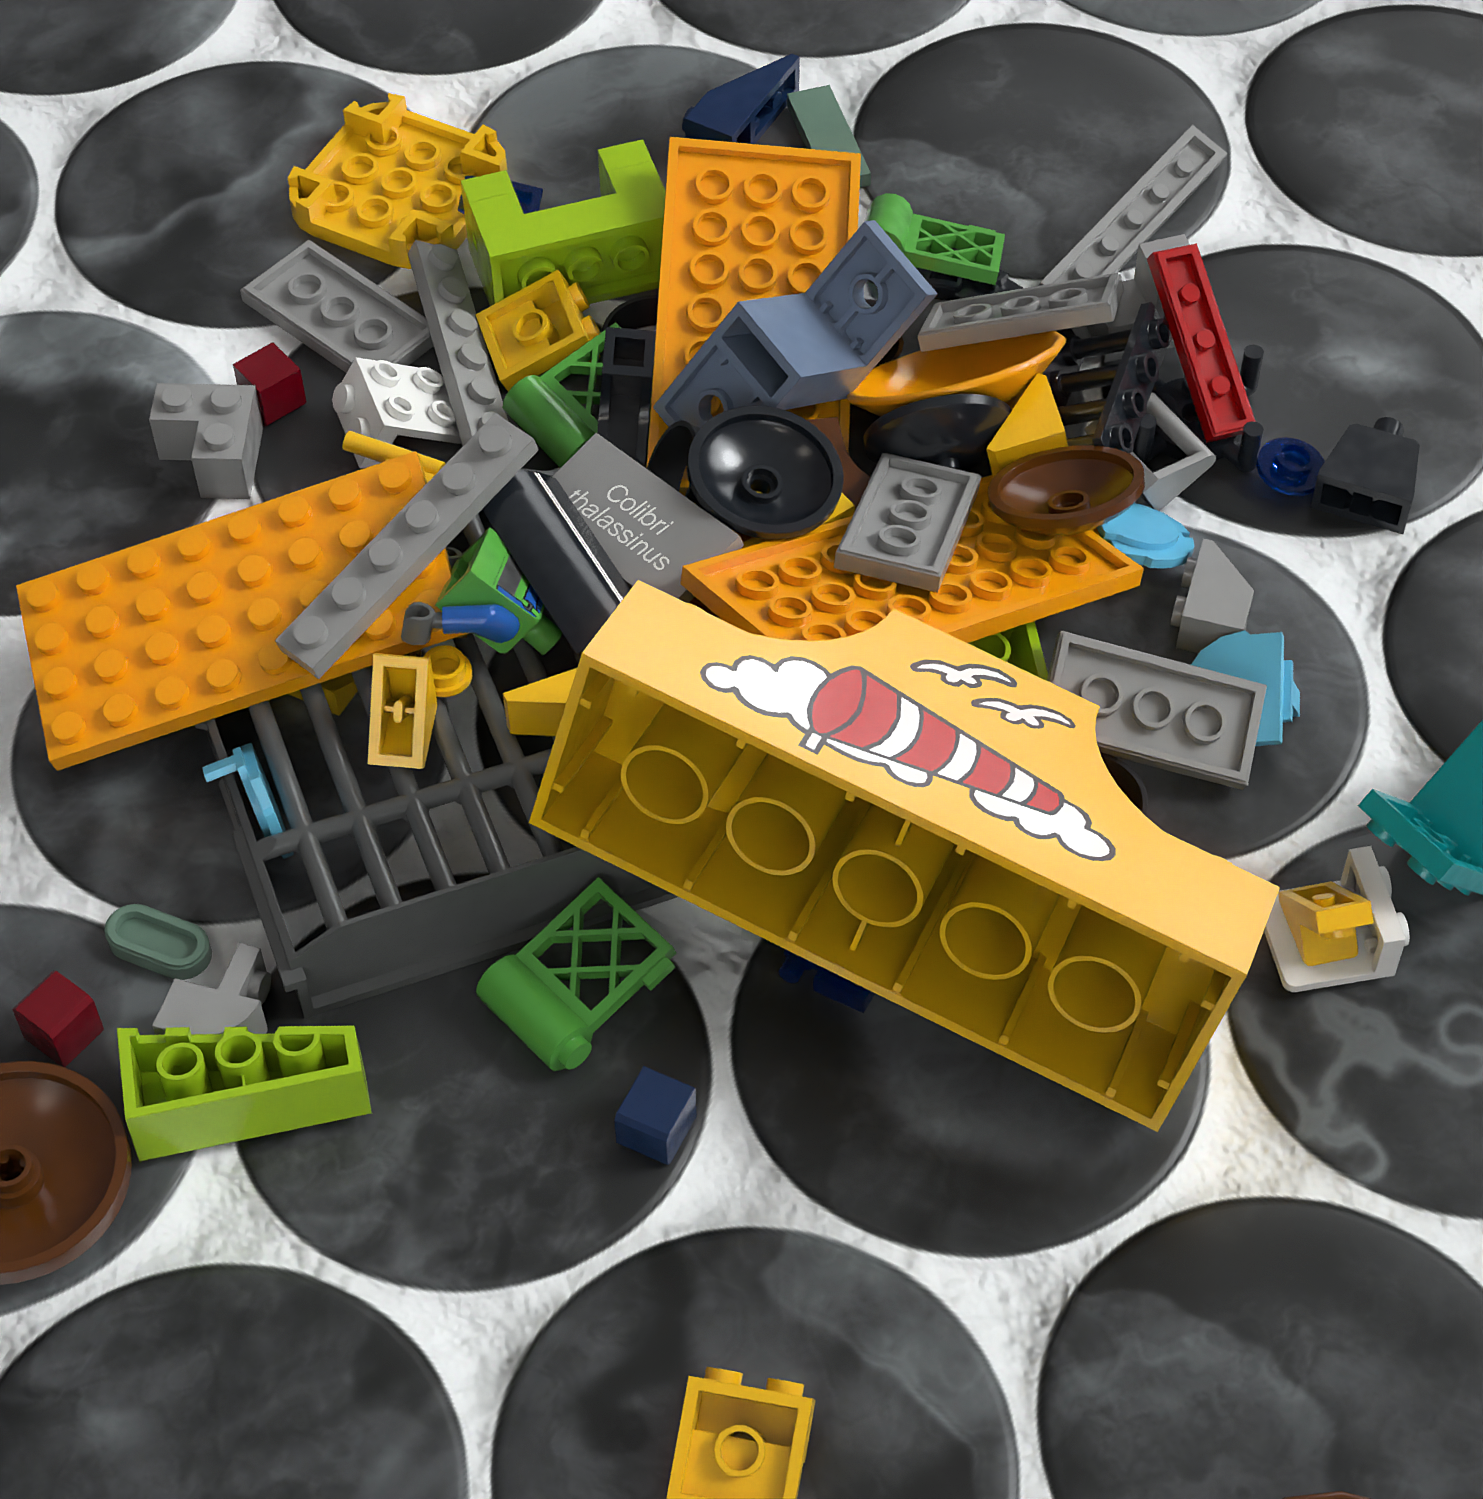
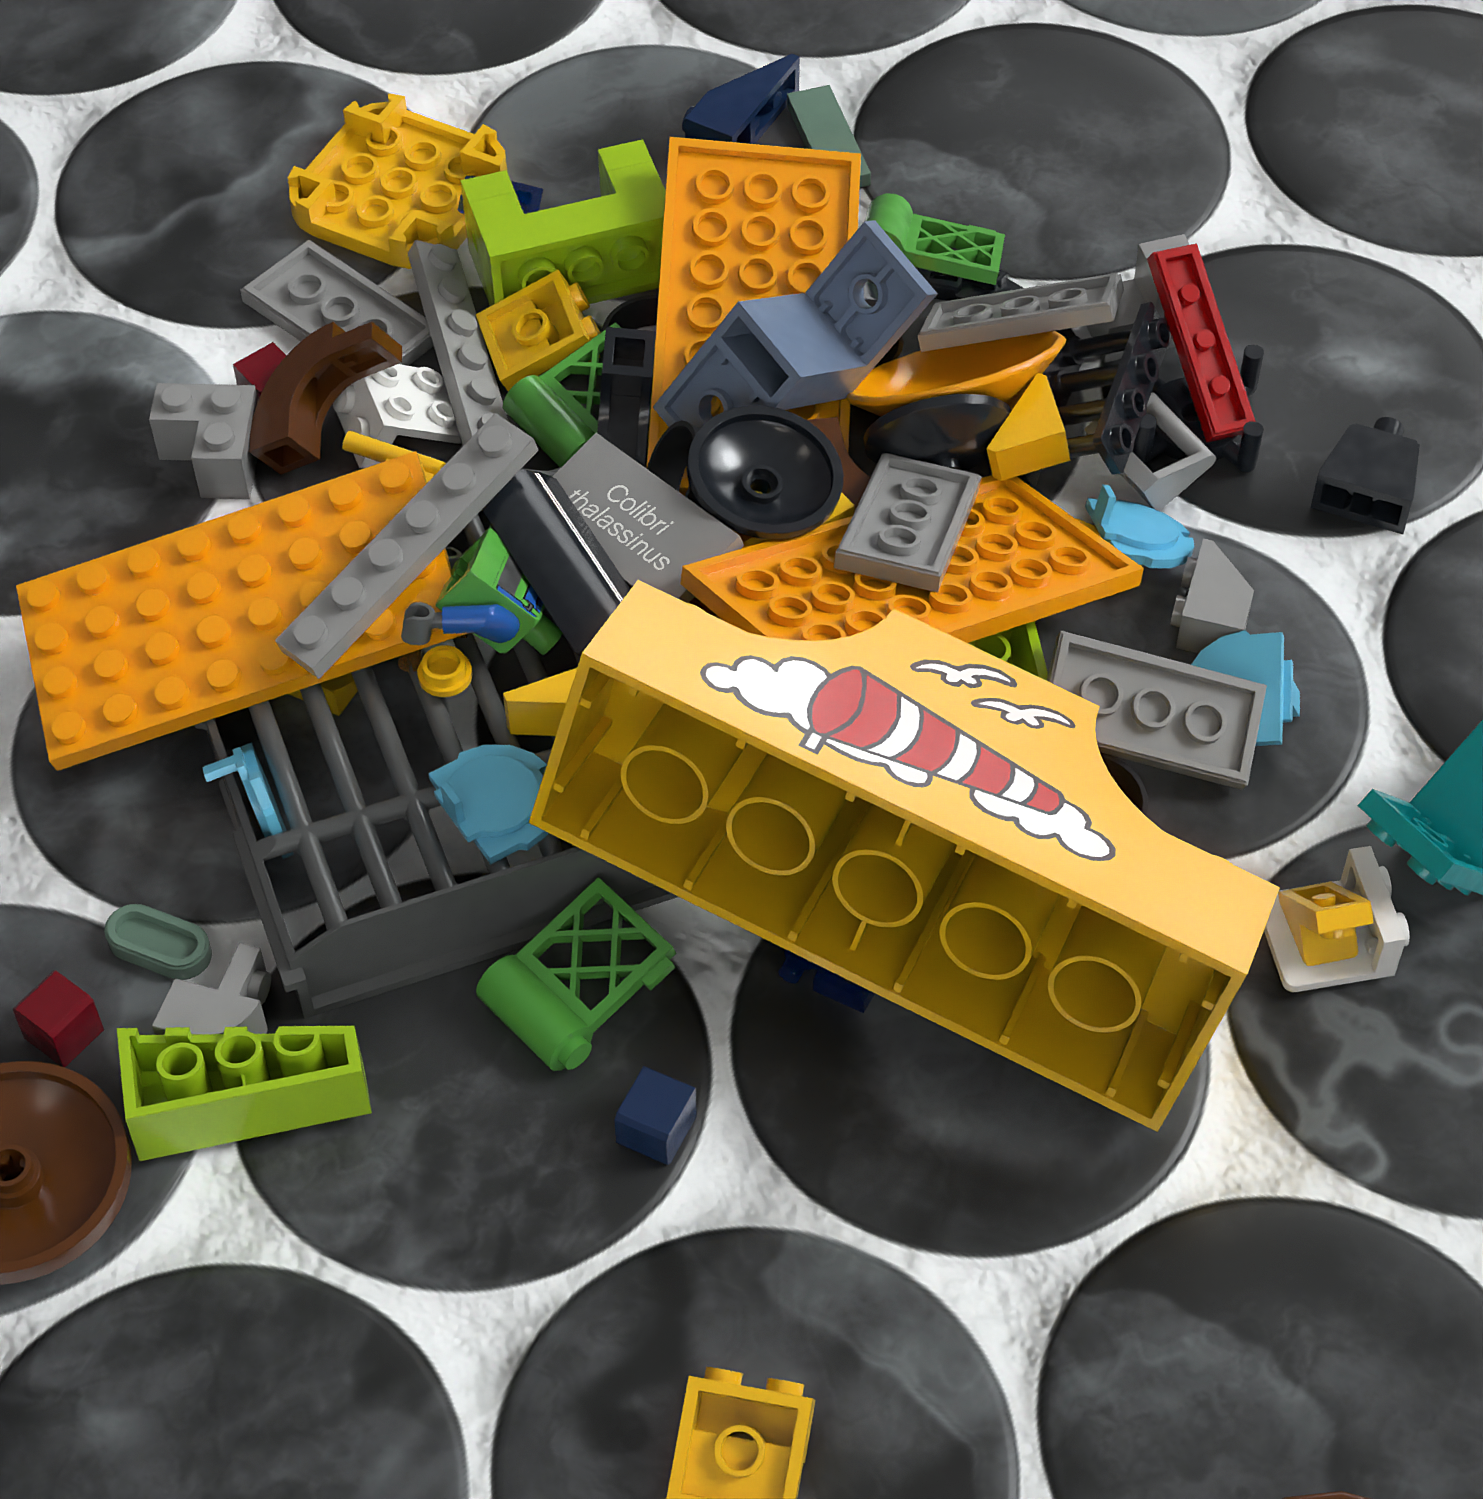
yellow slope [368,653,438,769] -> none
reddish brown dish [988,445,1145,535] -> none
light grey plate [1038,125,1228,286] -> none
clear blue piece [1256,437,1325,496] -> none
none -> reddish brown arch [249,322,403,475]
none -> medium azure piece [428,745,548,865]

